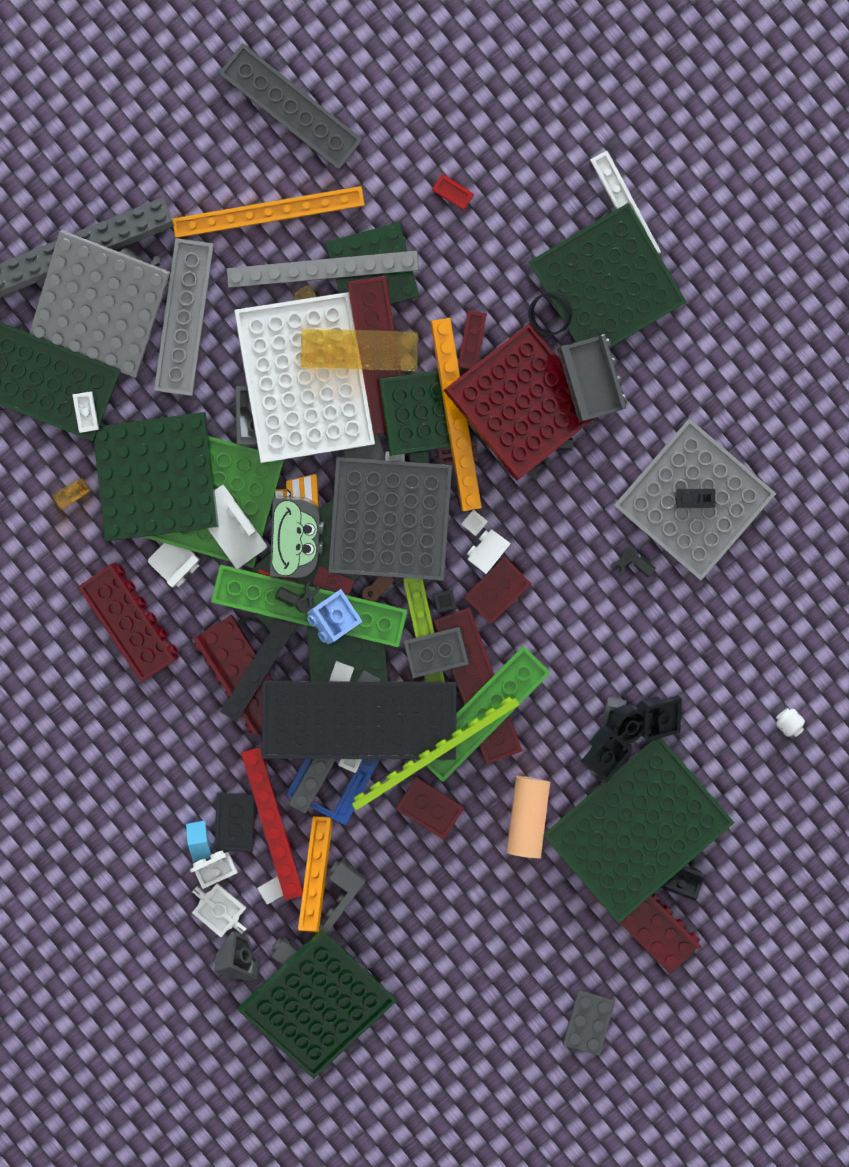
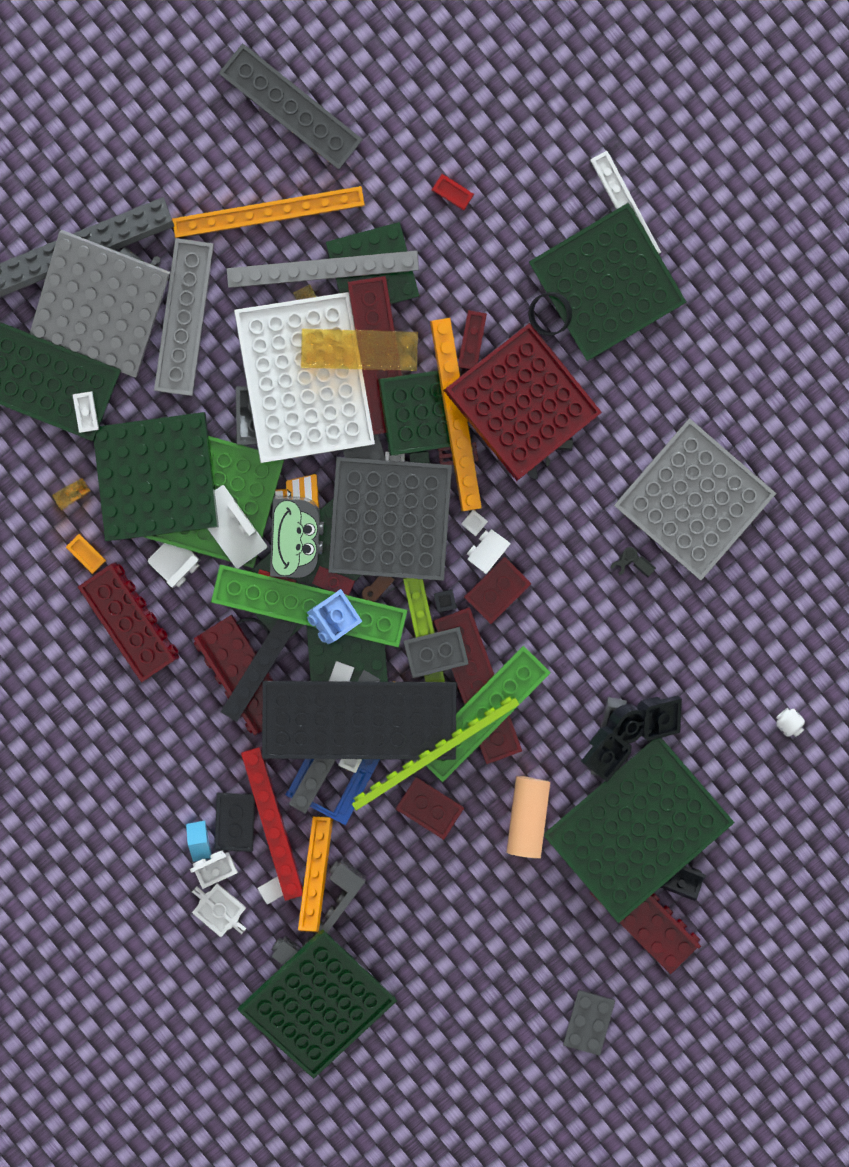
dark grey slope [214,931,259,981] -> none
pearl dark grey bar [275,581,320,613] -> none
dark grey panel [557,334,627,422] -> none
black plate [676,488,715,508] -> none
none -> light orange tile [66,534,107,574]

